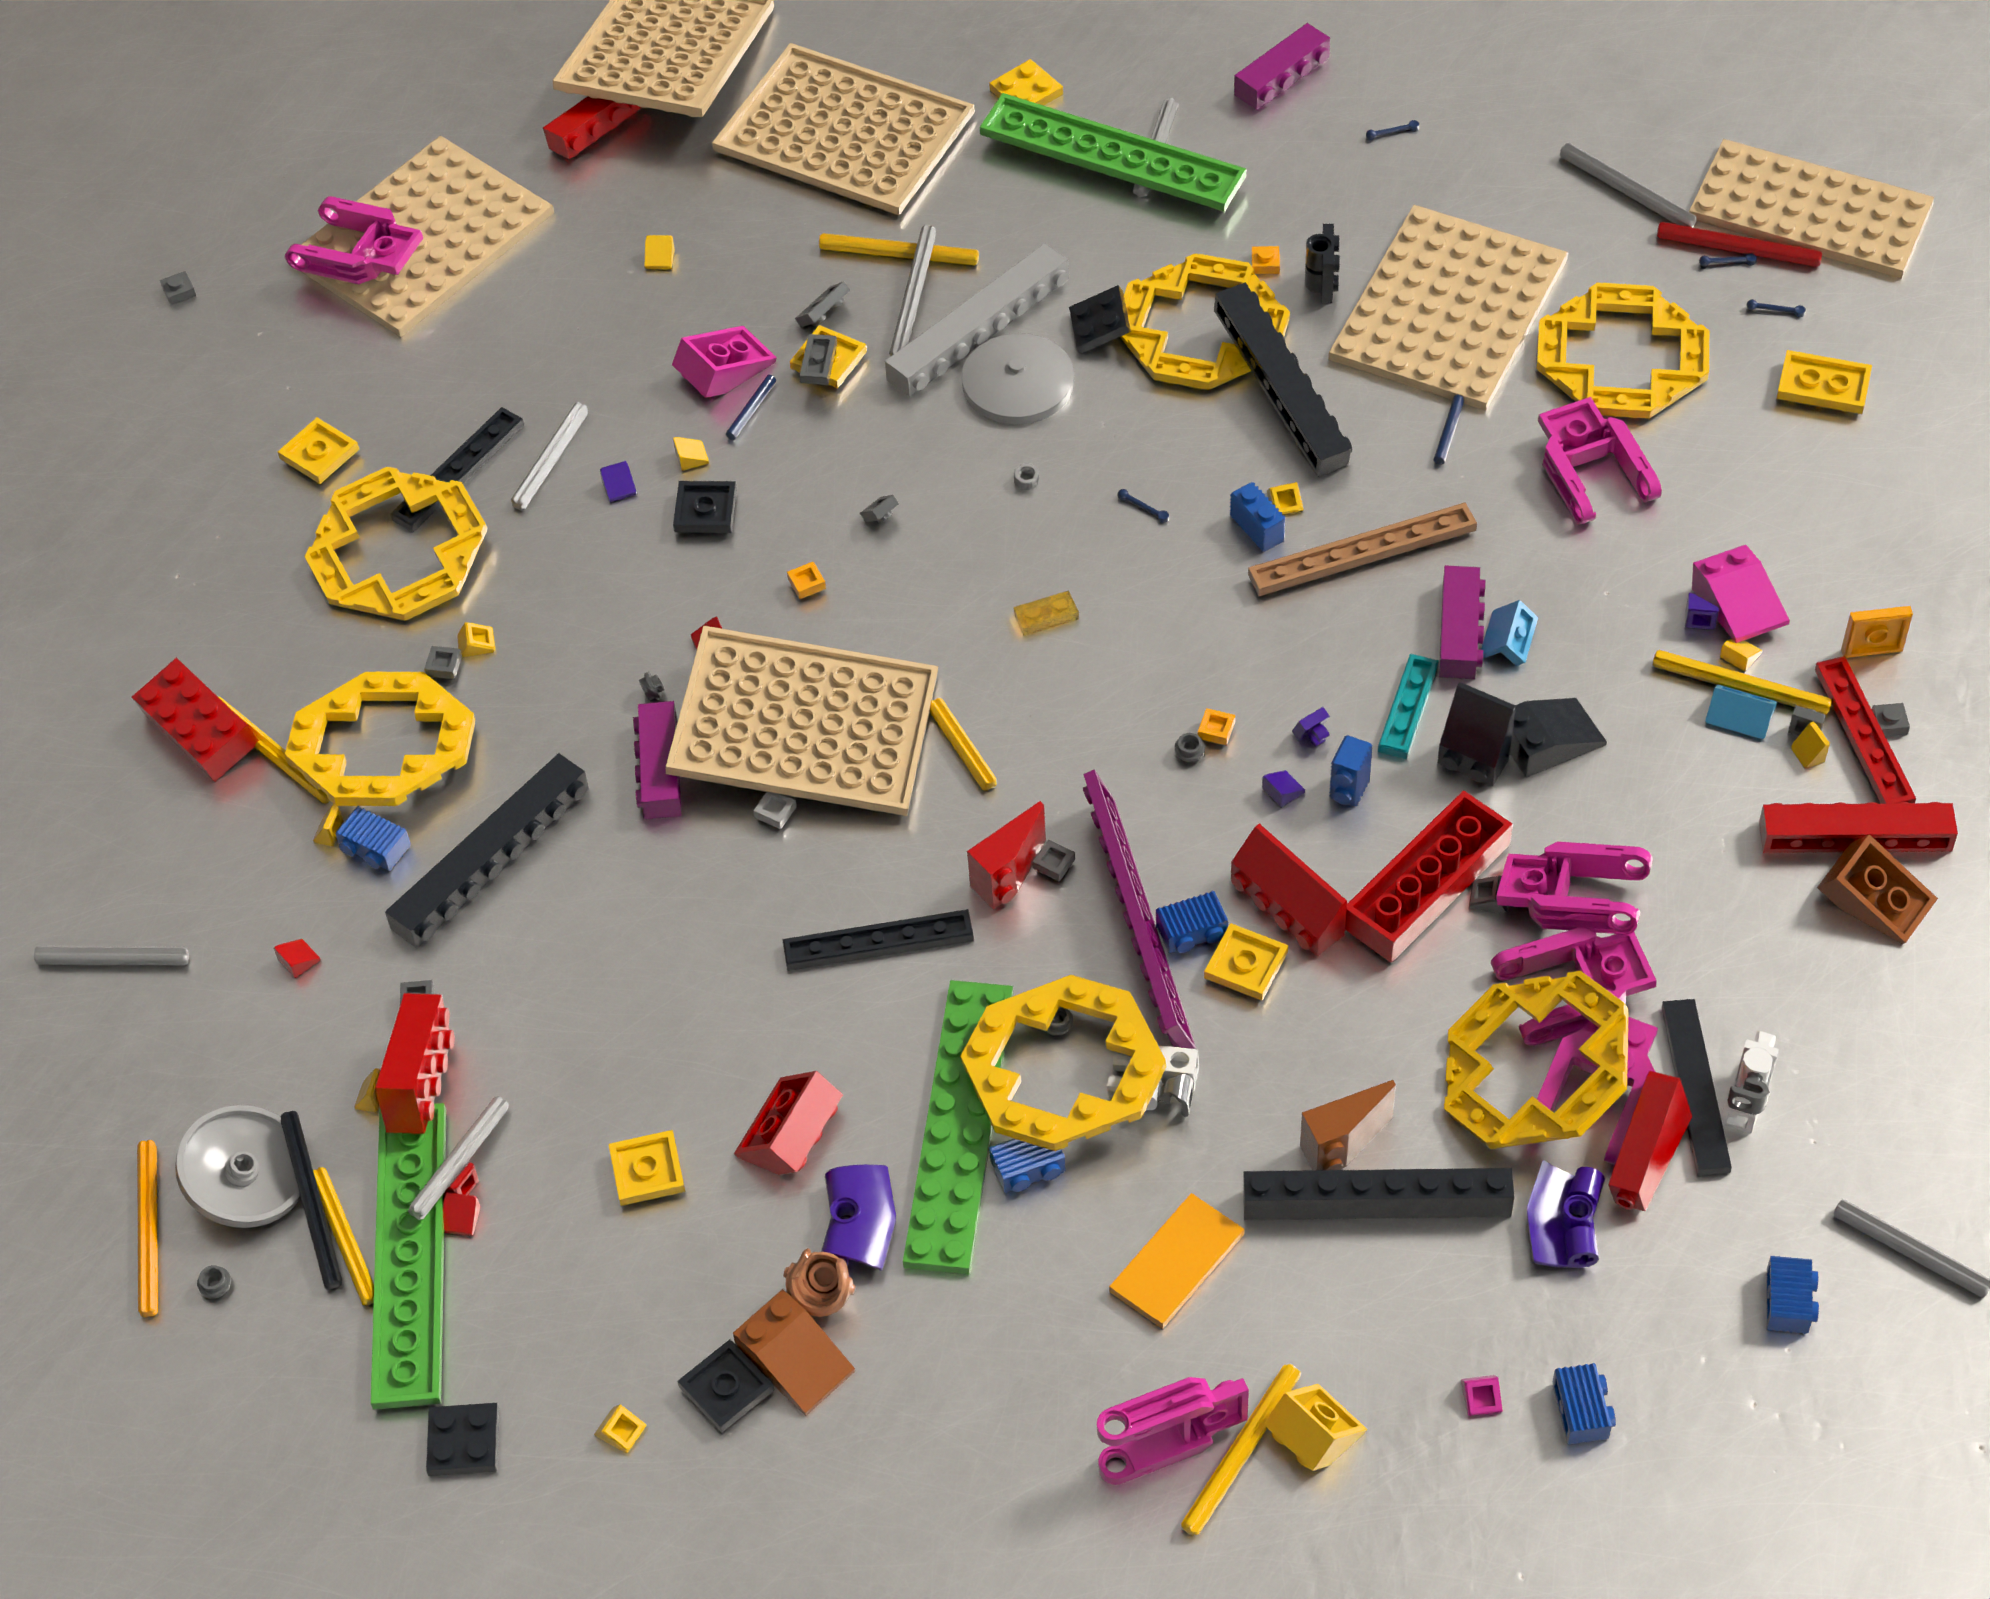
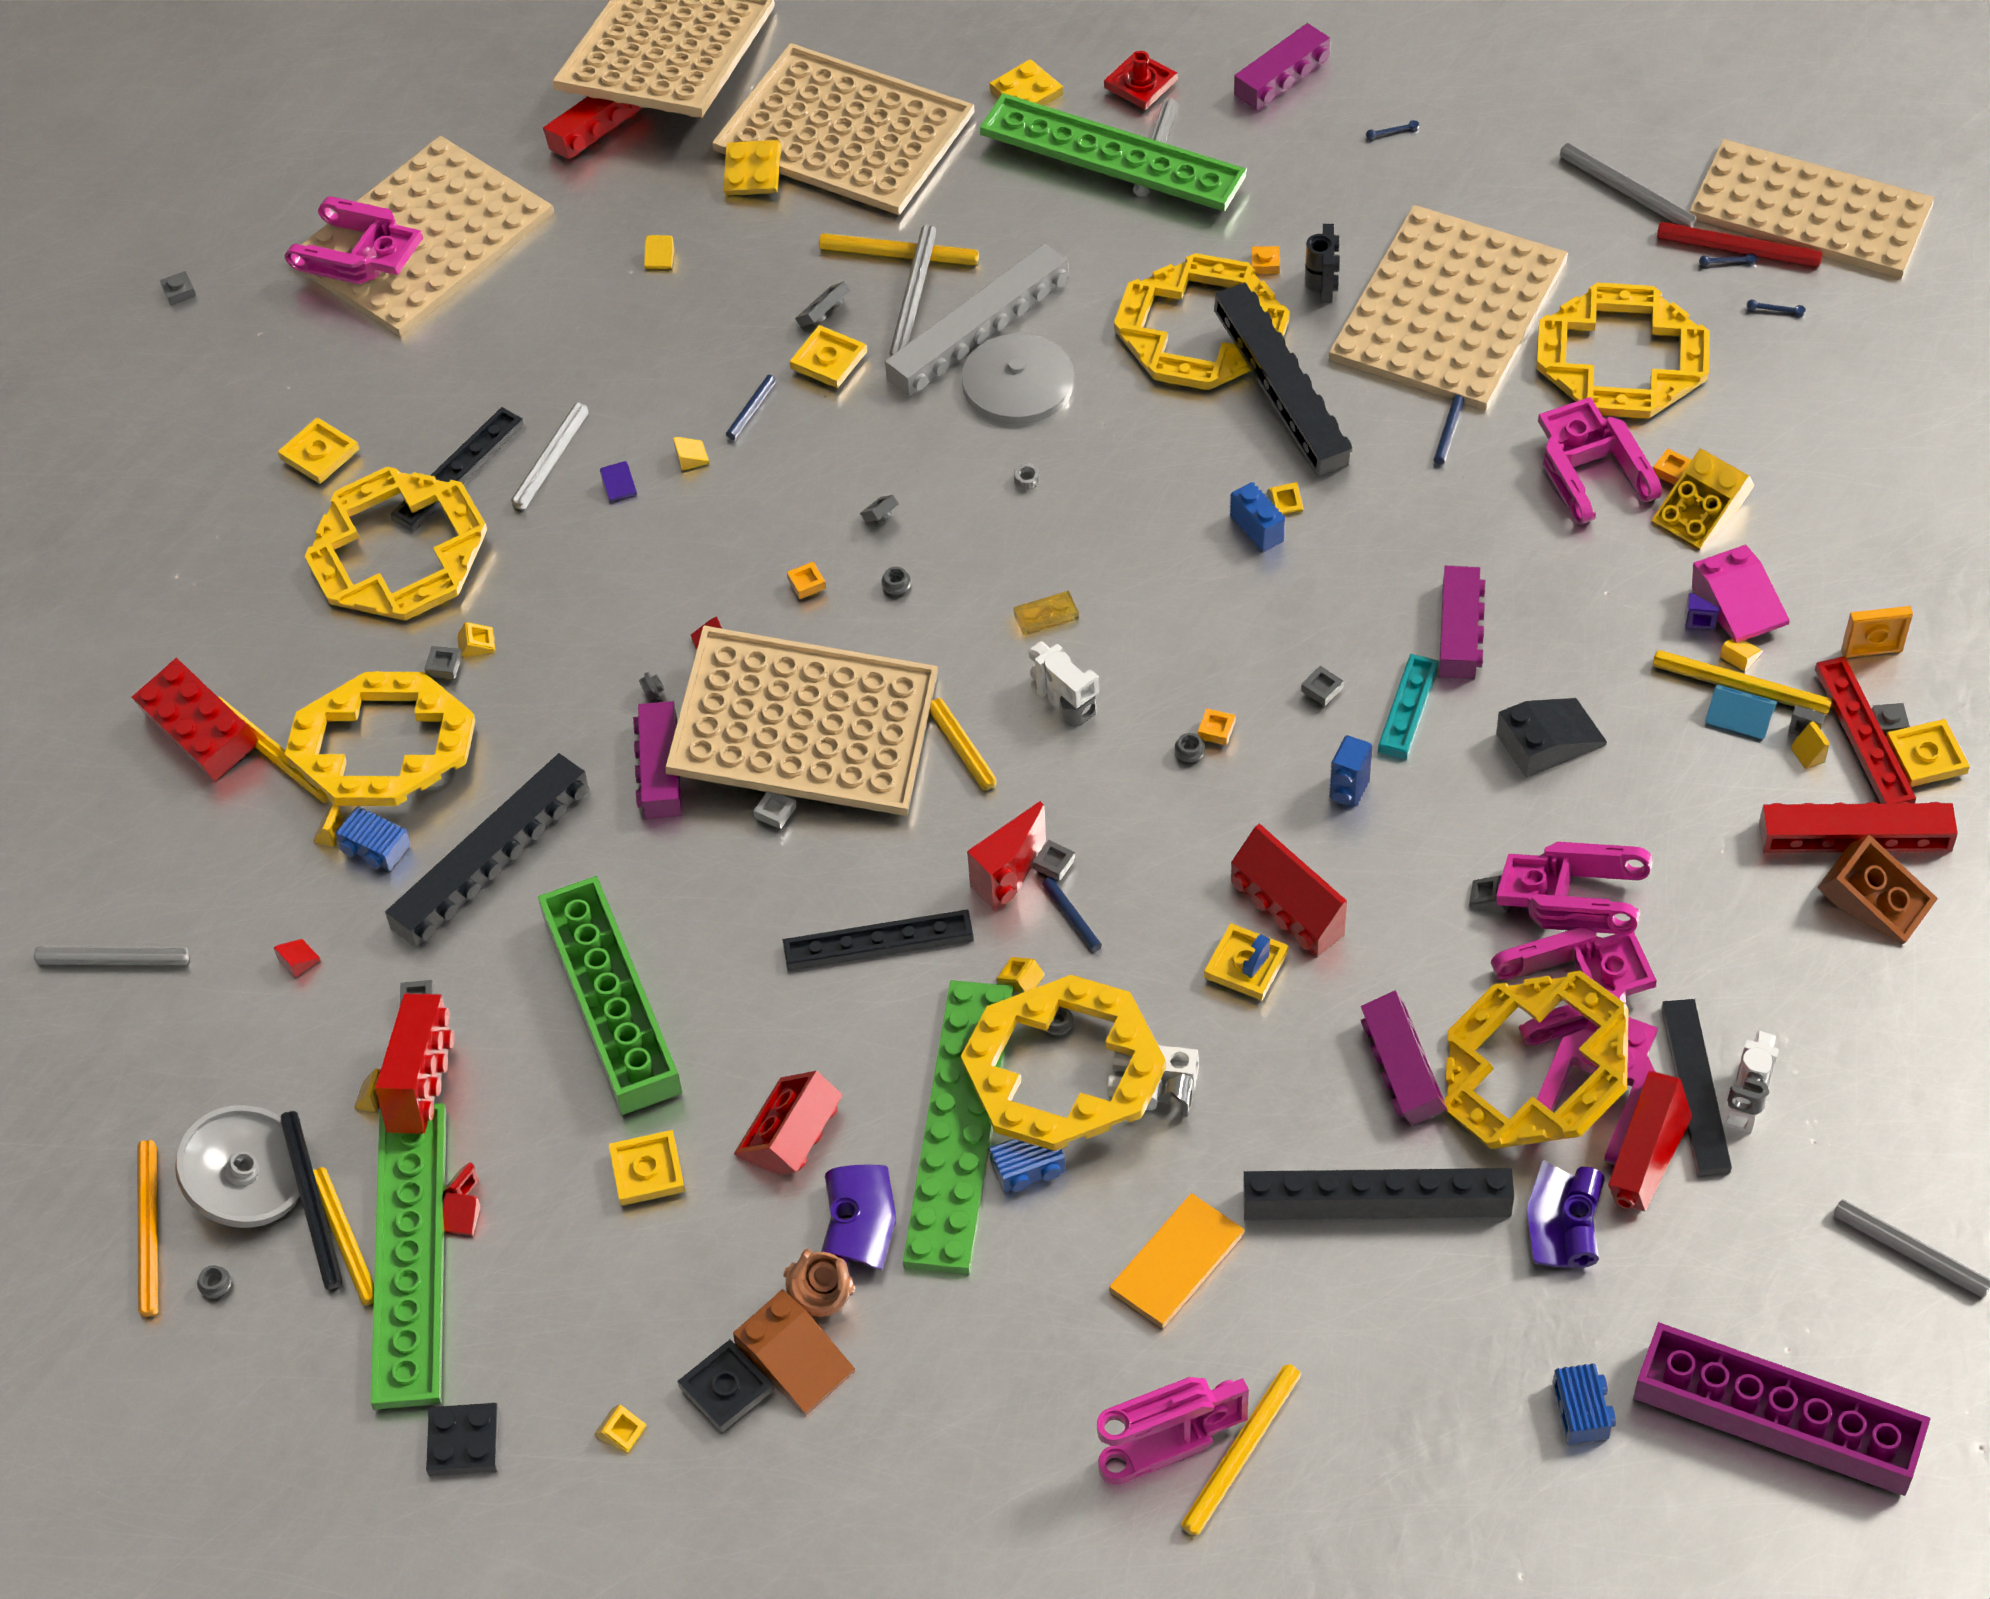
axle [408,1096,509,1220] -> none
dark pink slope [672,326,777,398] -> none
black plate [673,481,737,533] -> none
dark grey plate [800,334,837,385] -> none
black plate [1069,285,1131,354] -> none
magenta plate [1083,769,1196,1049] -> none
dark blue hinge [1117,489,1169,523] -> none
blue brick [1156,891,1228,953] -> none
medium nougat plate [1248,502,1477,596] -> none
dark purple slope [1262,770,1305,808] -> none
yellow slope [1264,1384,1367,1471] -> none
dark purple tile [1292,707,1330,747] -> none
dark orange slope [1300,1080,1396,1170] -> none
red brick [1345,790,1513,963] -> none
black slope [1437,682,1516,787] -> none
dark pink slope [1461,1375,1503,1416] -> none
dark azure panel [1481,600,1538,666] -> none
blue brick [1767,1256,1819,1334] -> none
yellow plate [1776,350,1872,414] -> none
none -> bright green brick [538,876,683,1115]
none -> yellow plate [723,140,781,196]
none -> dark grey plate [881,567,911,594]
none -> yellow slope [996,957,1044,994]
none -> white hips [1029,641,1099,727]
none -> dark blue bar [1042,877,1102,952]
none -> red plate [1104,51,1178,110]
none -> blue tile [1242,934,1270,978]
none -> dark grey plate [1301,666,1344,707]
none -> magenta brick [1360,990,1448,1126]
none -> magenta brick [1633,1322,1931,1496]
none -> yellow slope [1651,448,1754,550]
none -> light orange plate [1653,448,1691,485]
none -> yellow plate [1886,719,1970,787]

